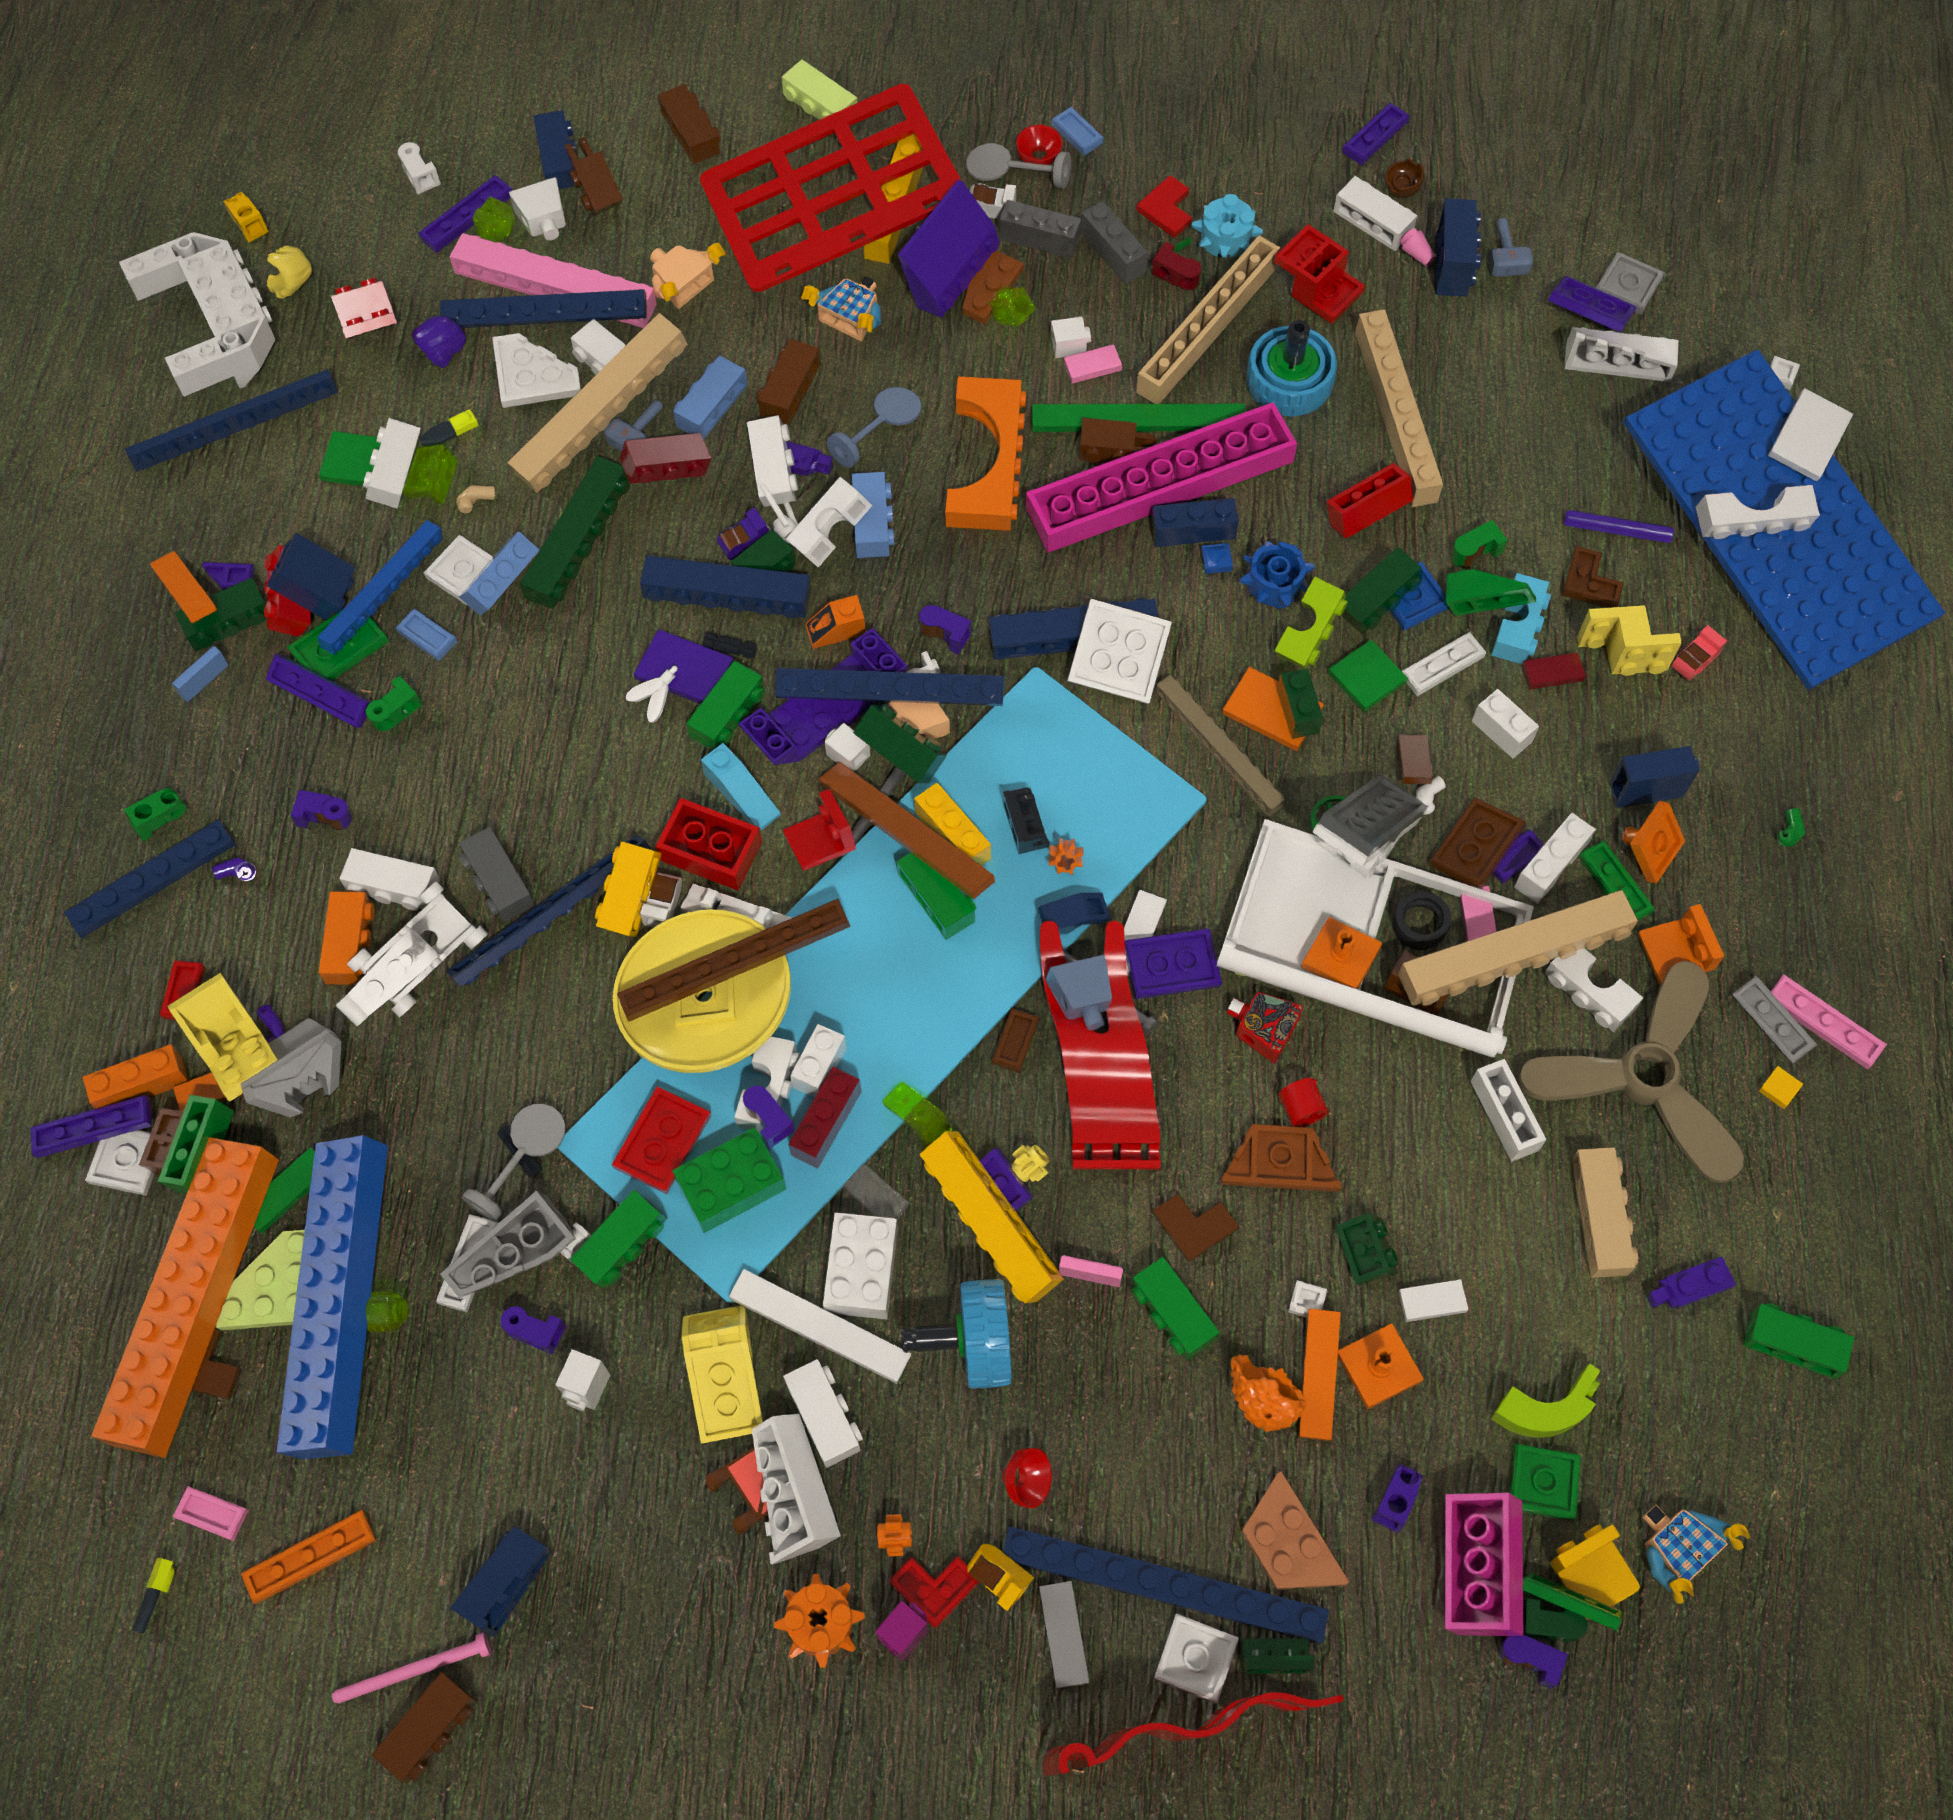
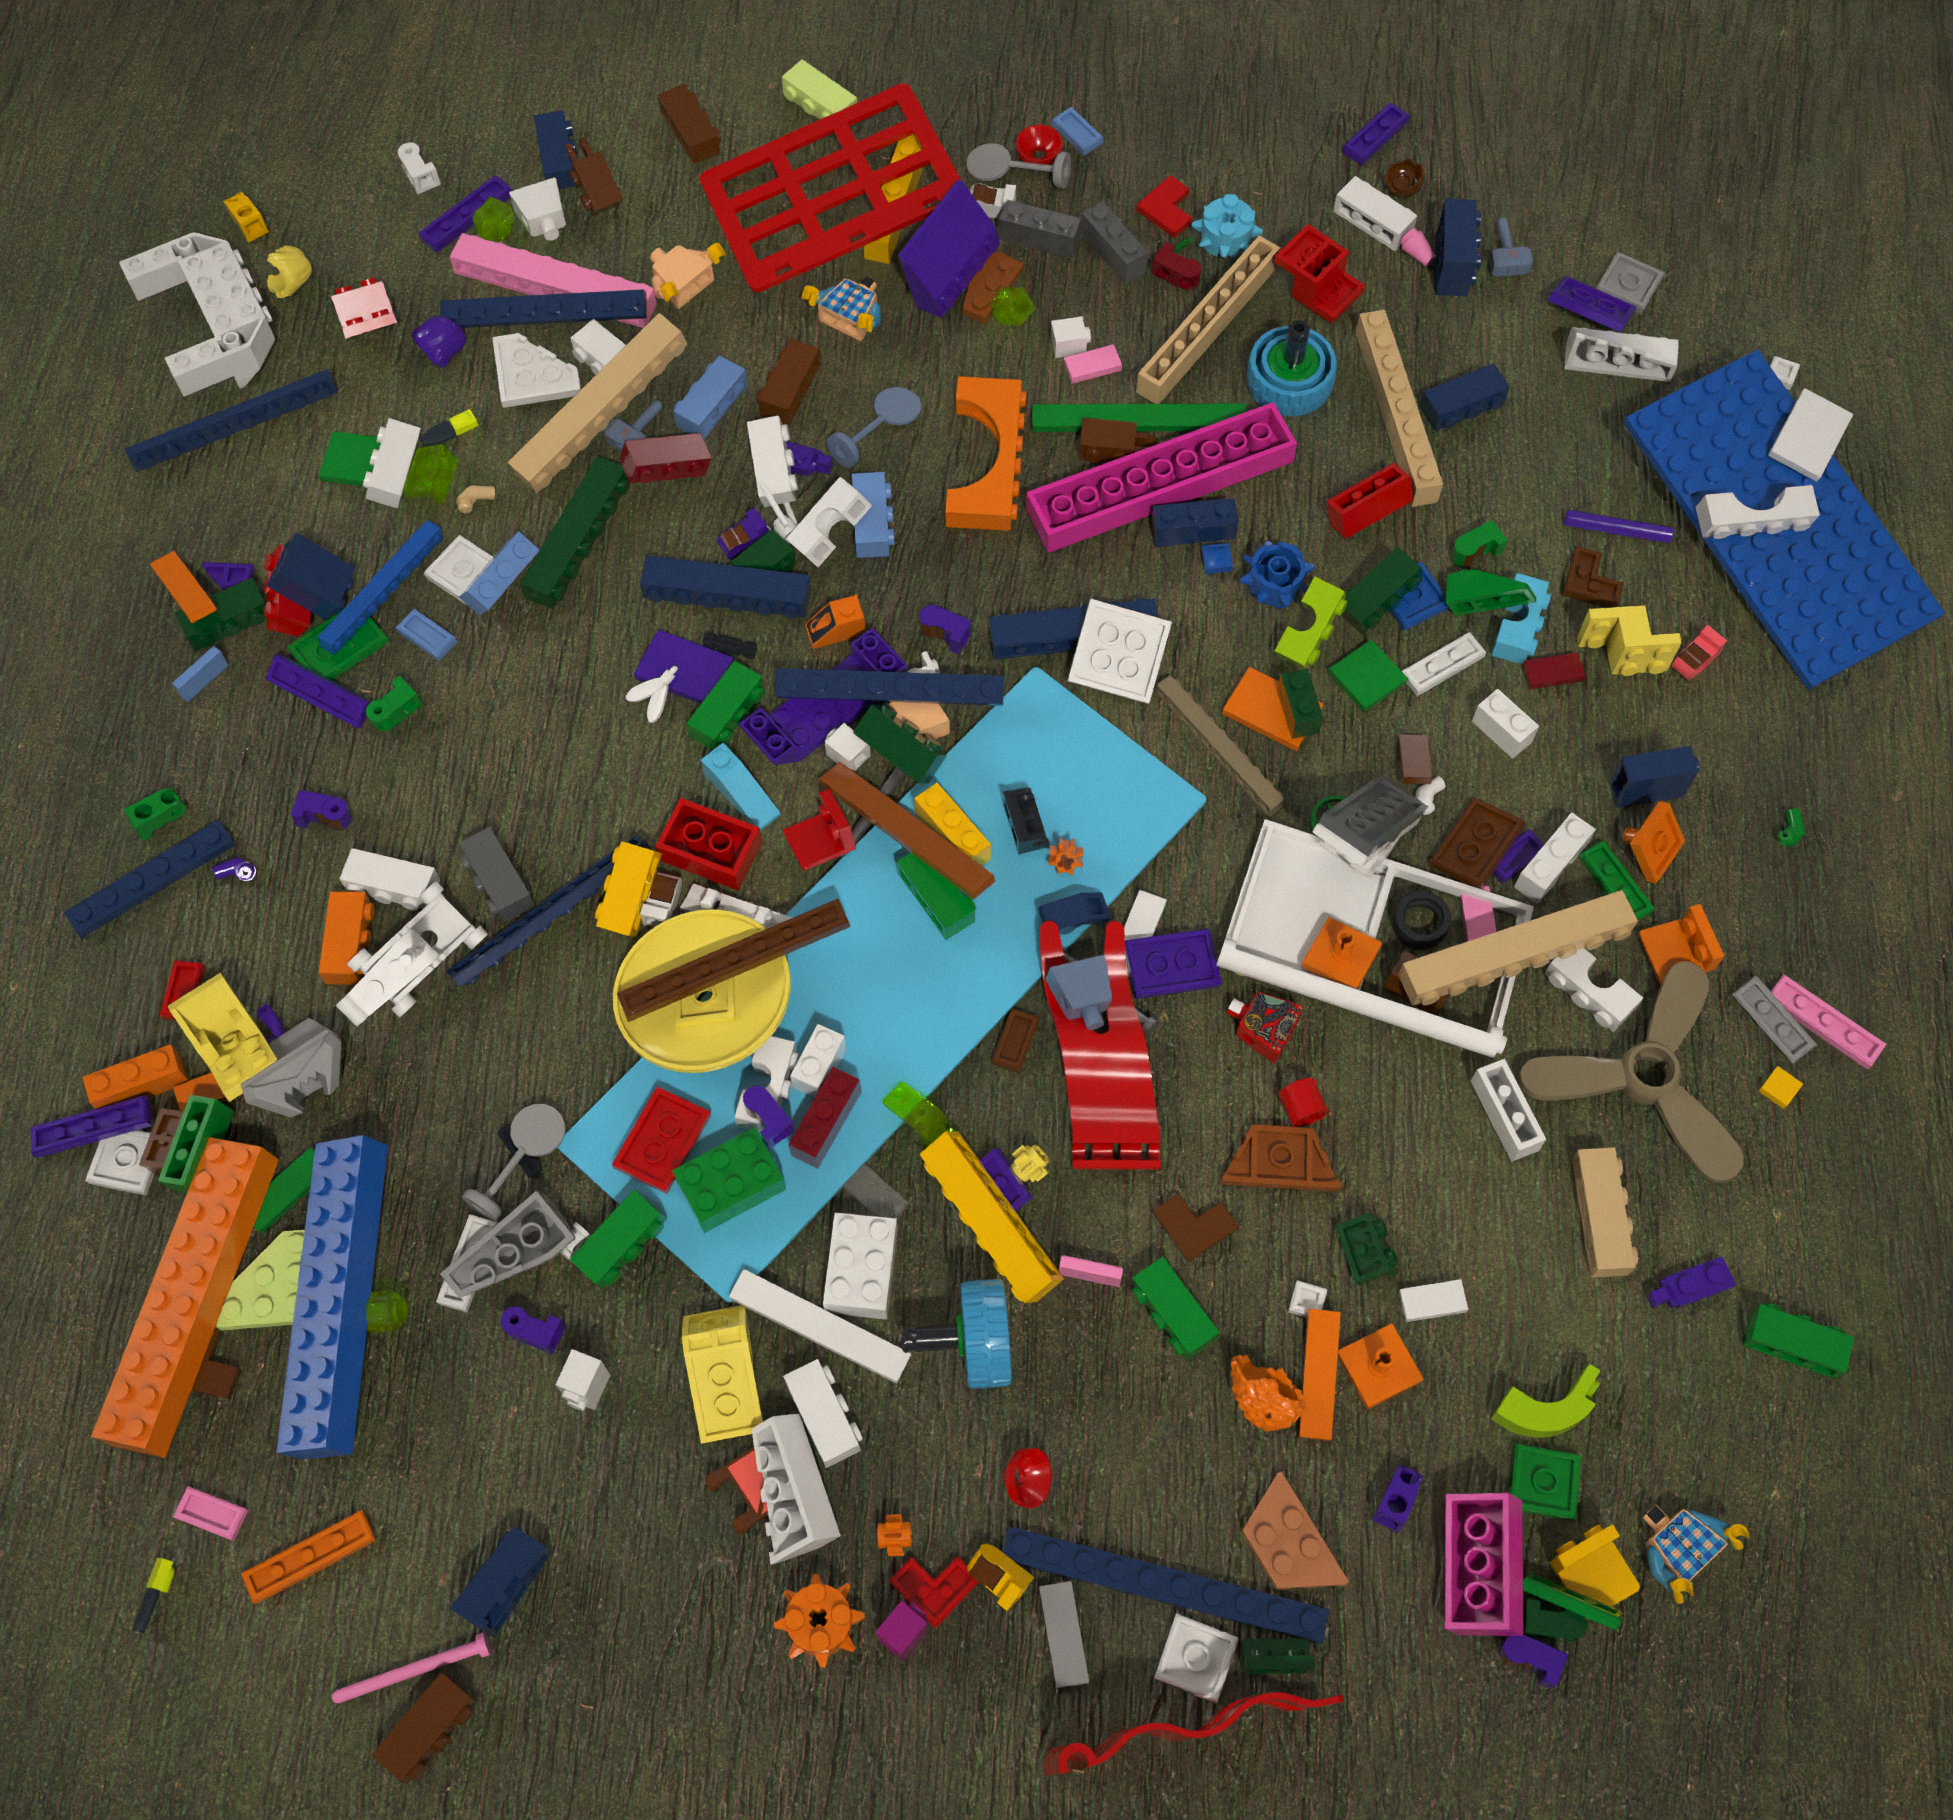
none -> dark blue brick [1420,363,1510,431]

